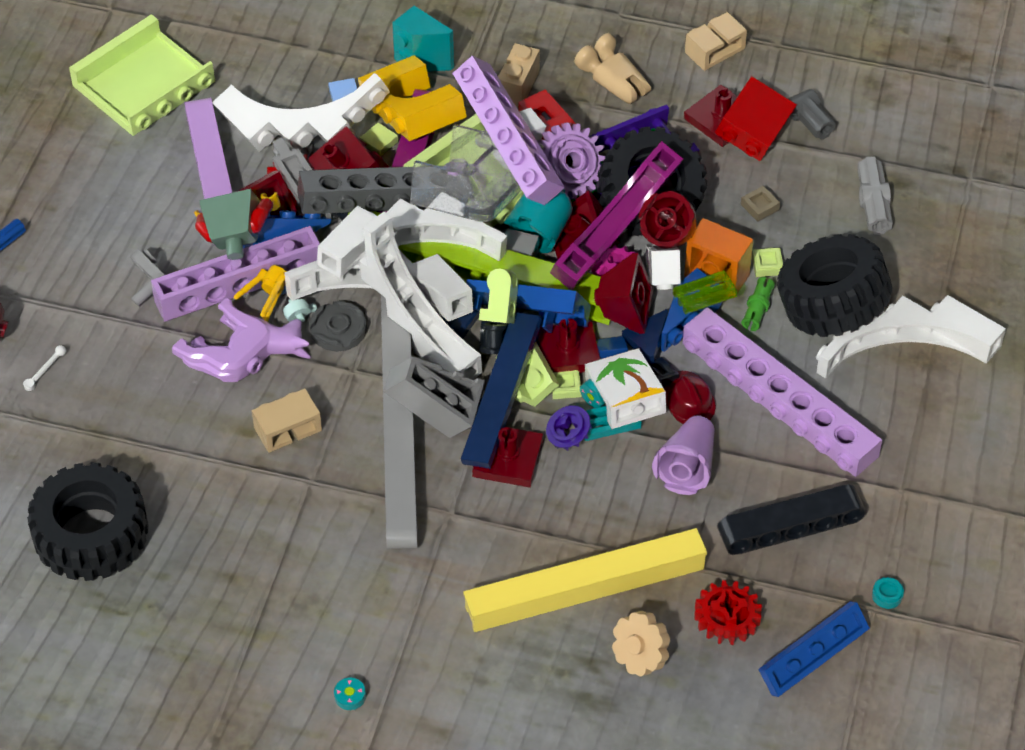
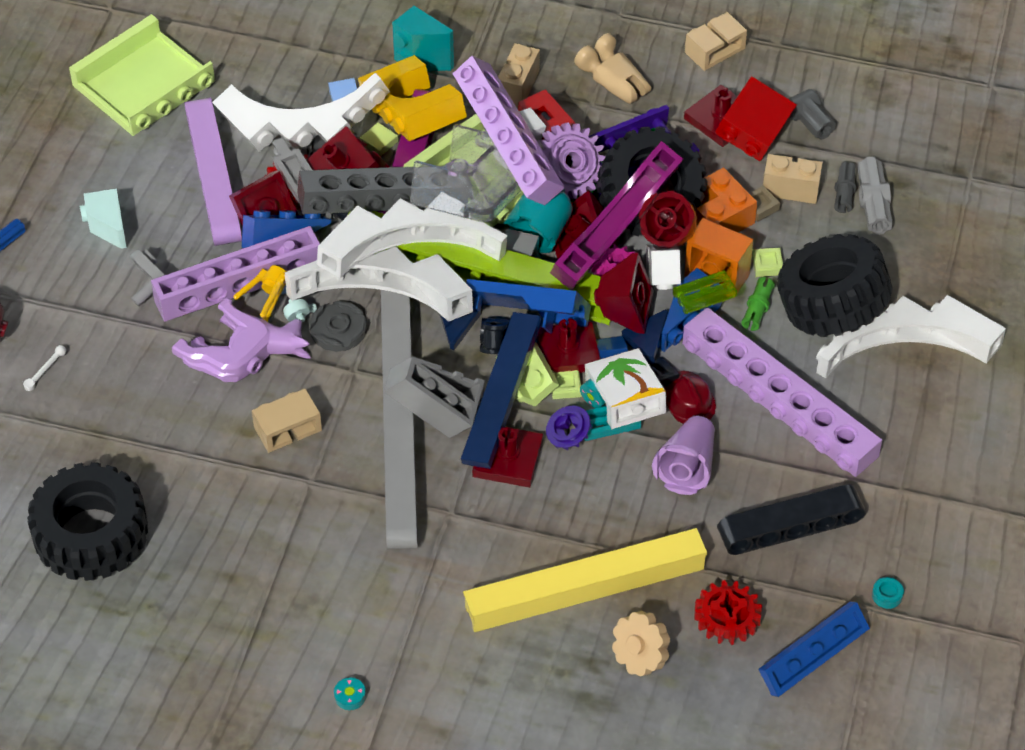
sand green torso [194,189,280,260] -> none
white arch [359,212,482,380] -> none
yellowish green leg [479,268,518,324] -> none
none -> light aqua slope [80,188,127,249]
none -> orange brick [696,167,757,232]
none -> tan piece [763,154,823,204]
none -> dark grey axle [834,161,856,213]

